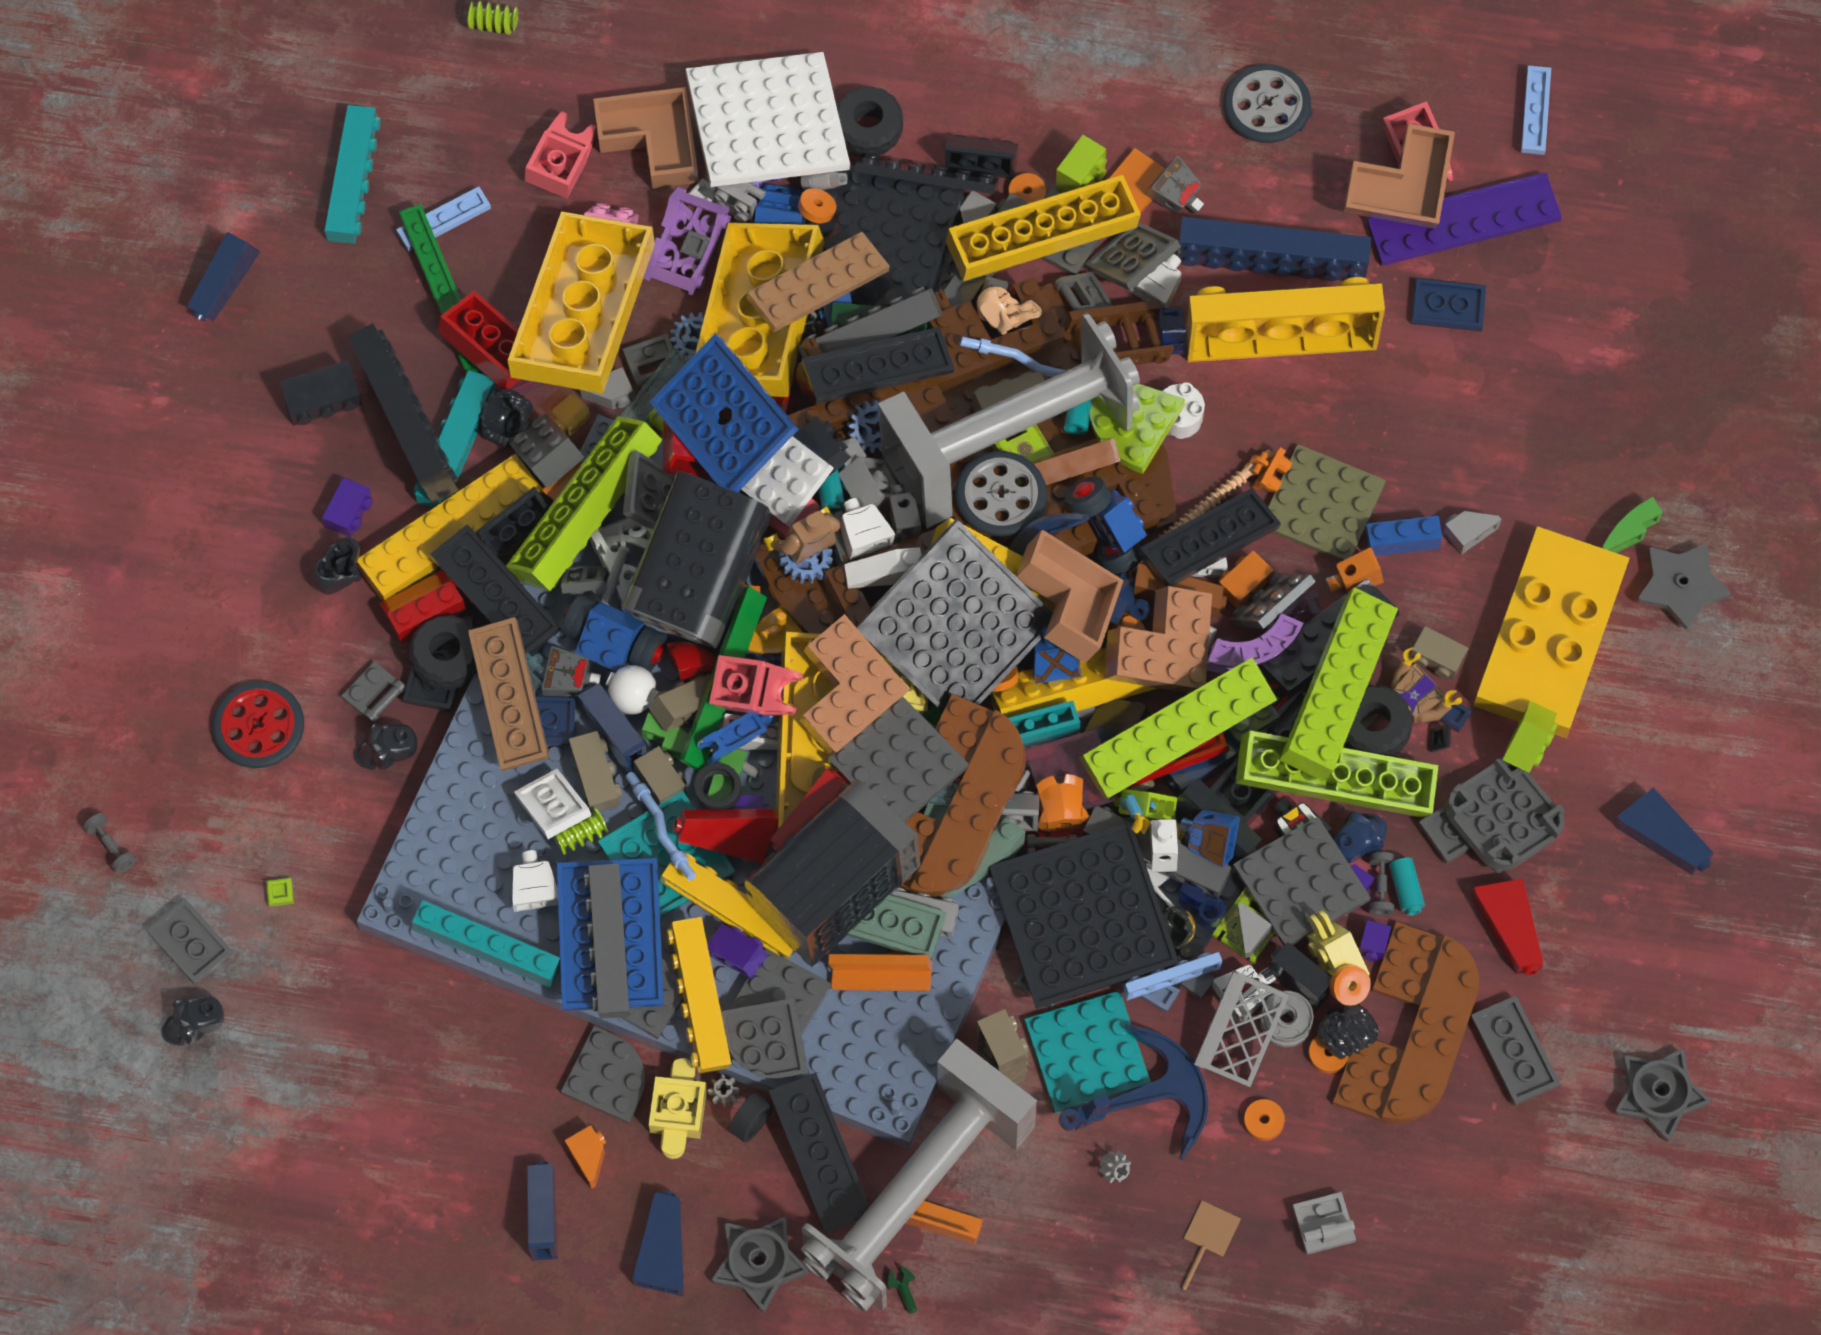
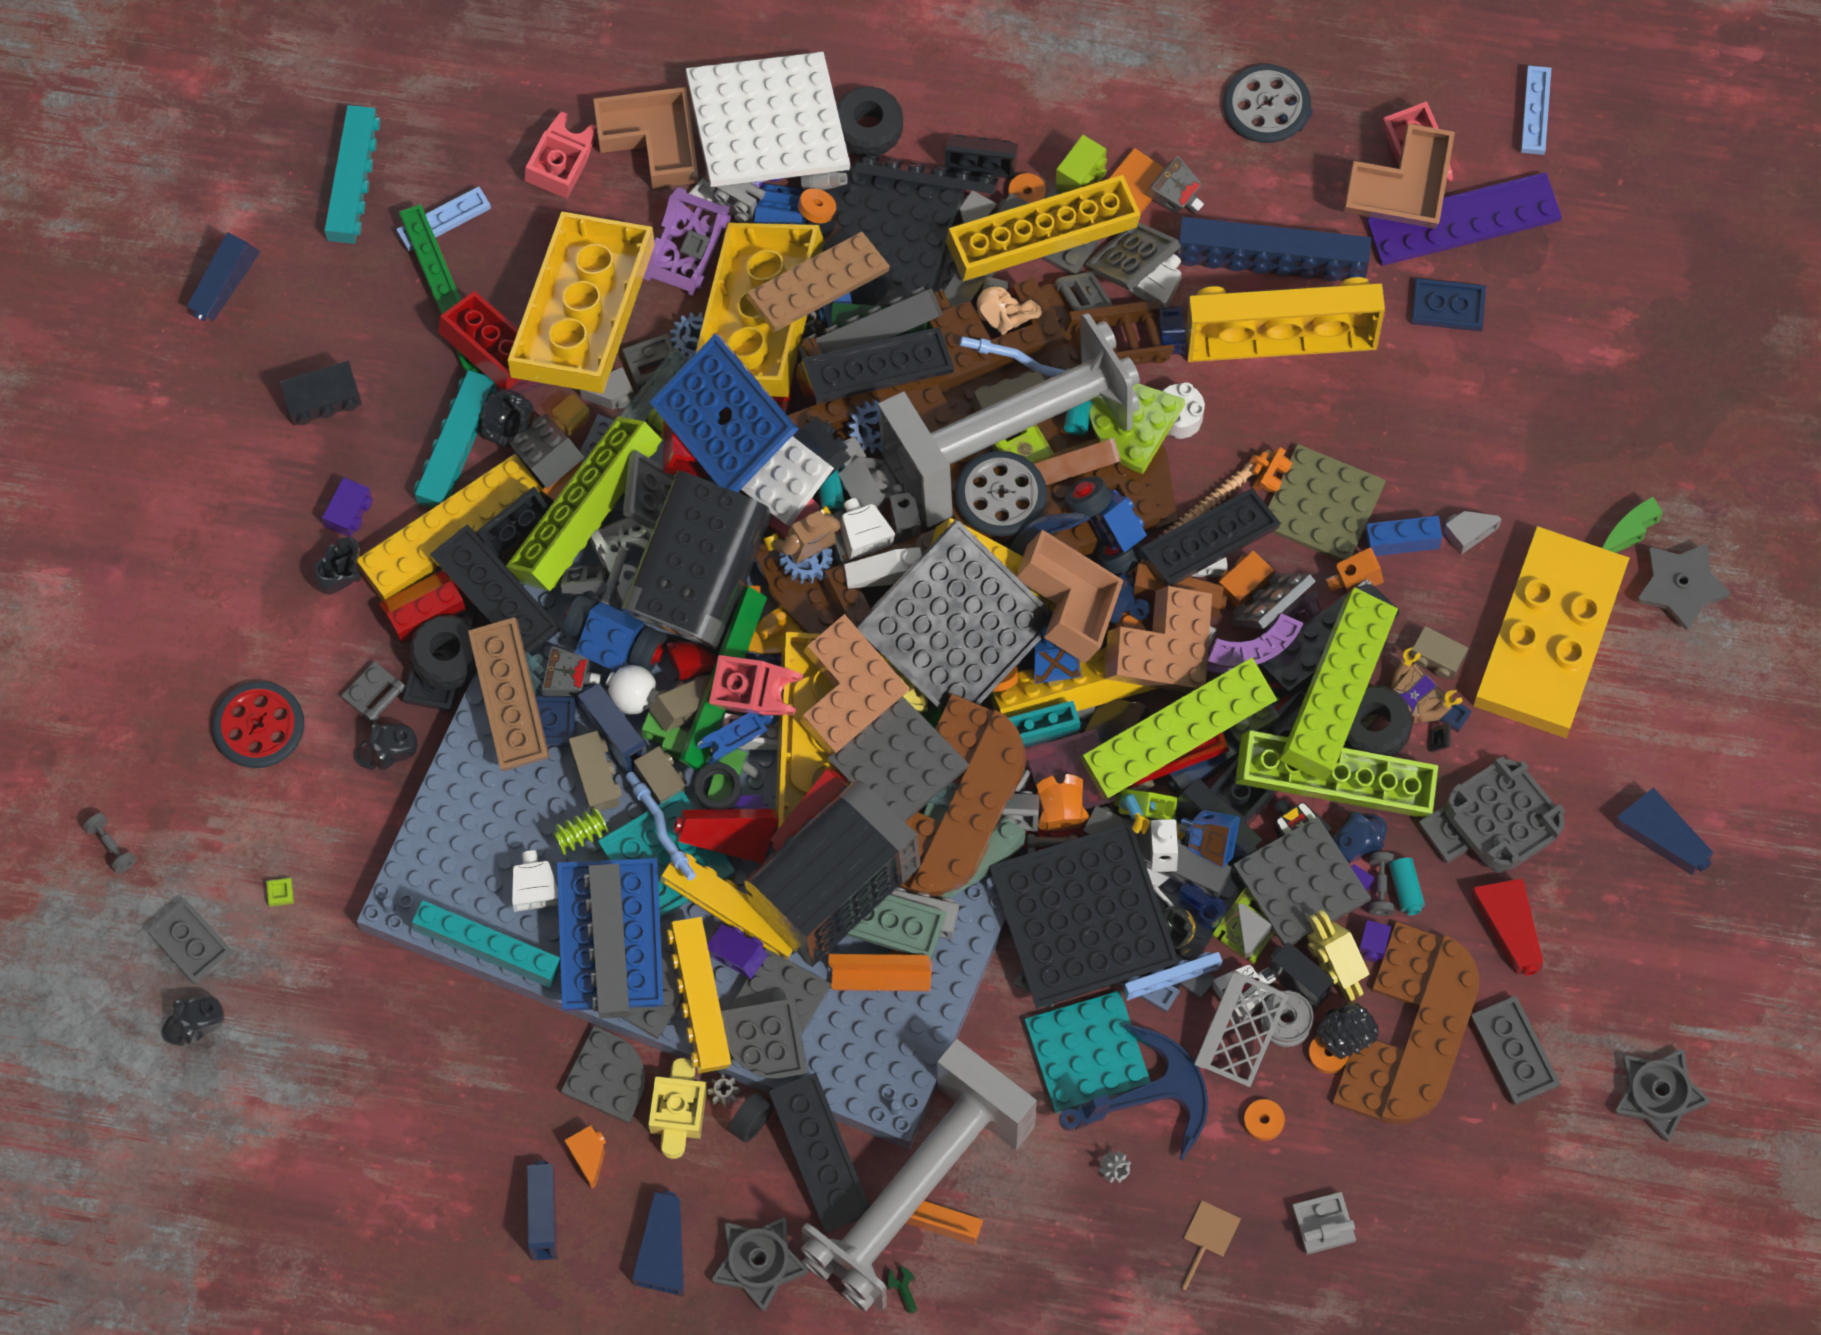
black brick [348,323,459,504] -> none
lime piece [468,1,518,35] -> none
white plate [514,769,591,839] -> none
bright pink tile [584,203,639,224] -> none
dark tan brick [976,1009,1029,1085] -> none
orange piece [1330,964,1370,1006] -> none
lime brick [1503,701,1558,773] -> none

